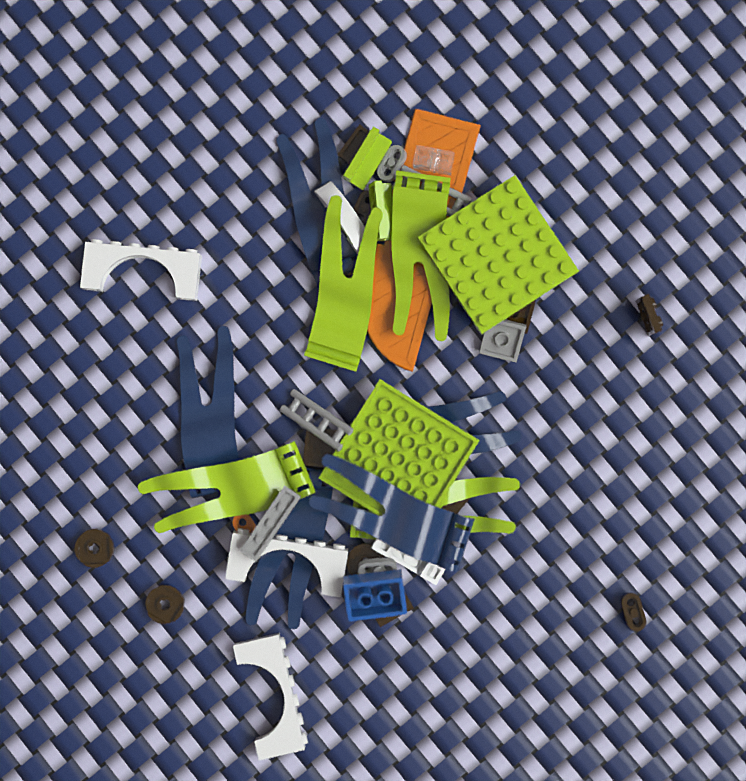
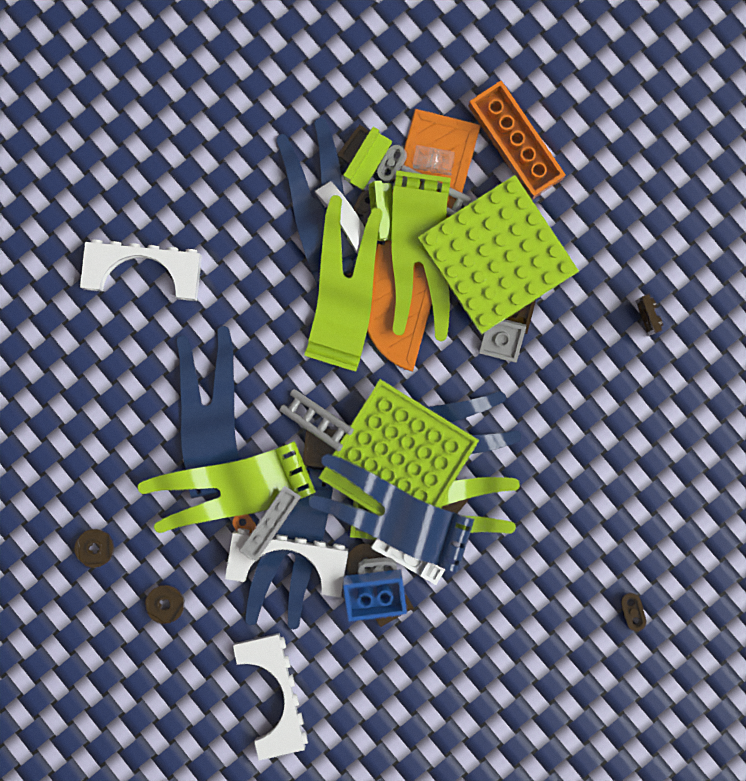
none -> orange brick [468,80,566,200]

